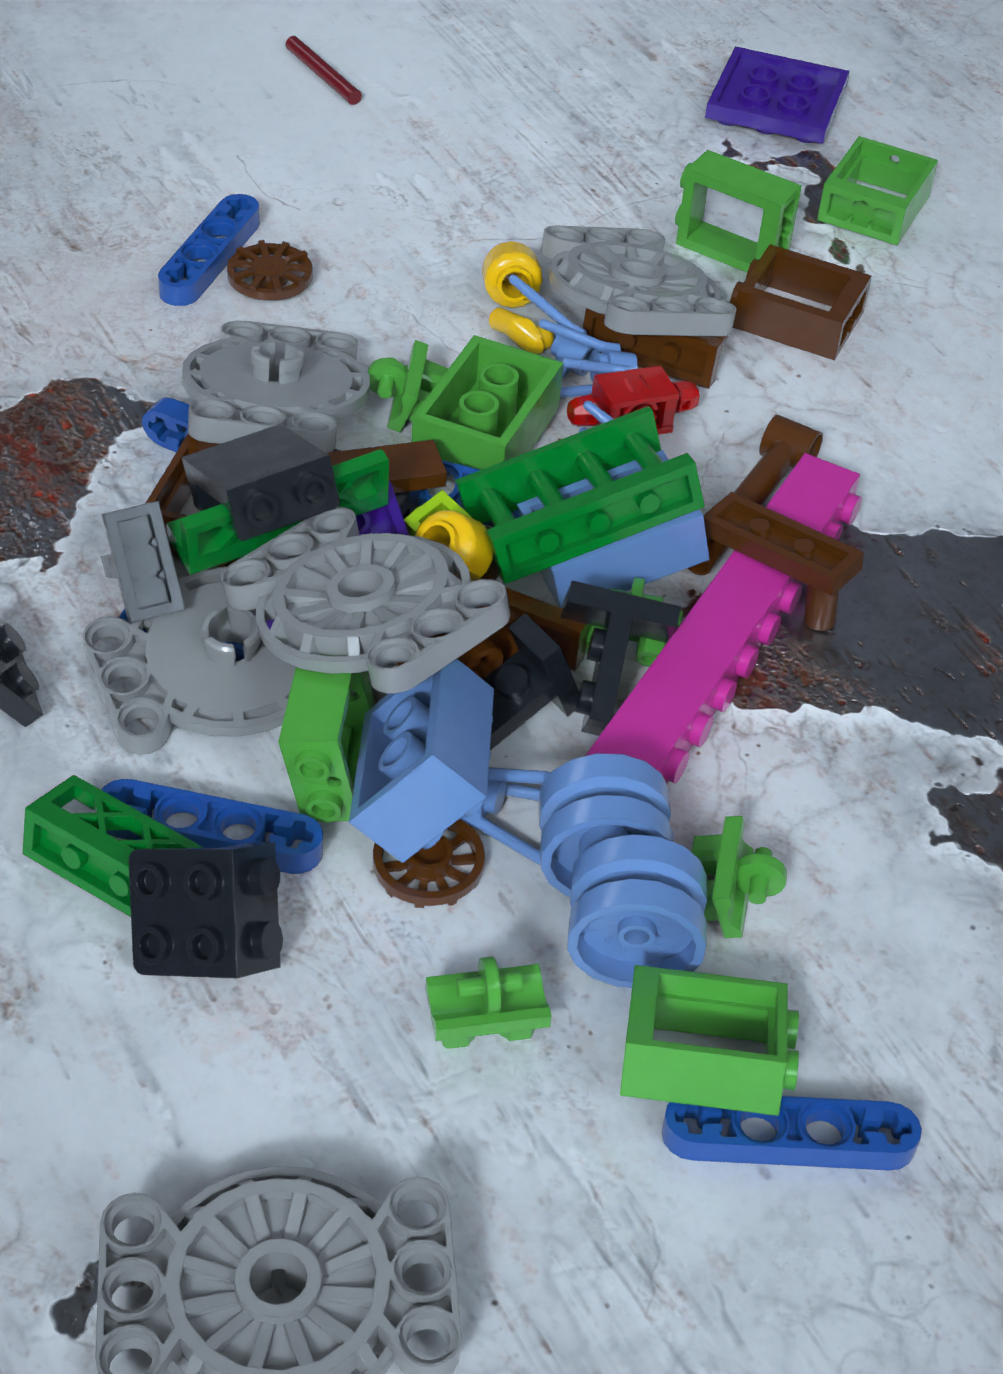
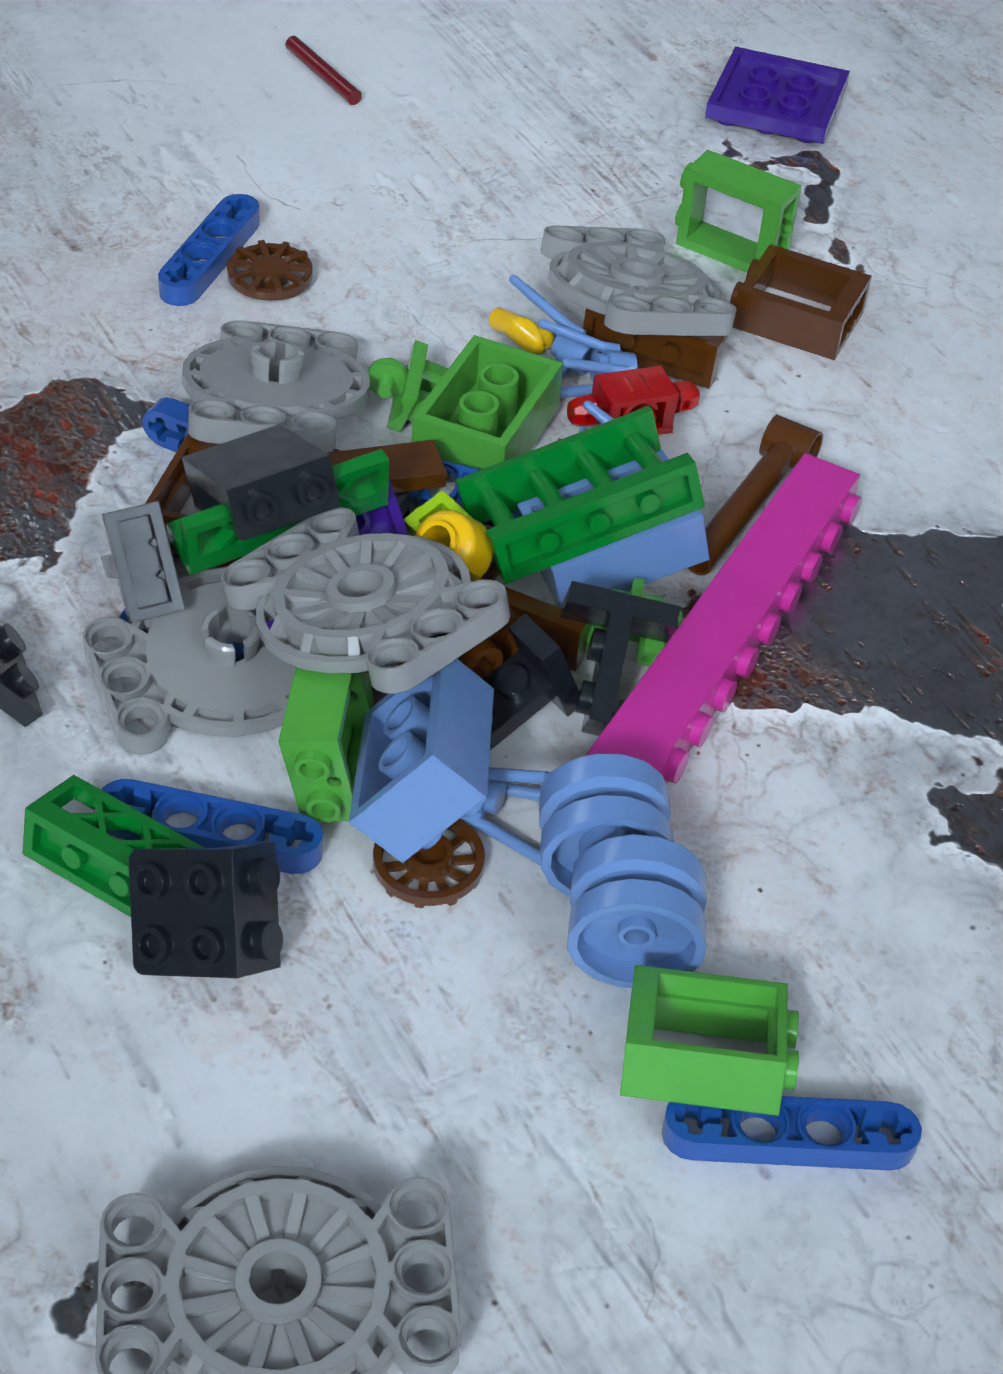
bright green hips [425,956,552,1049] -> none
yellow head [482,241,543,308] -> none
bright green hips [692,816,787,938] -> none
reddish brown piece [703,492,864,631] -> none
bright green window [817,136,938,246] -> none

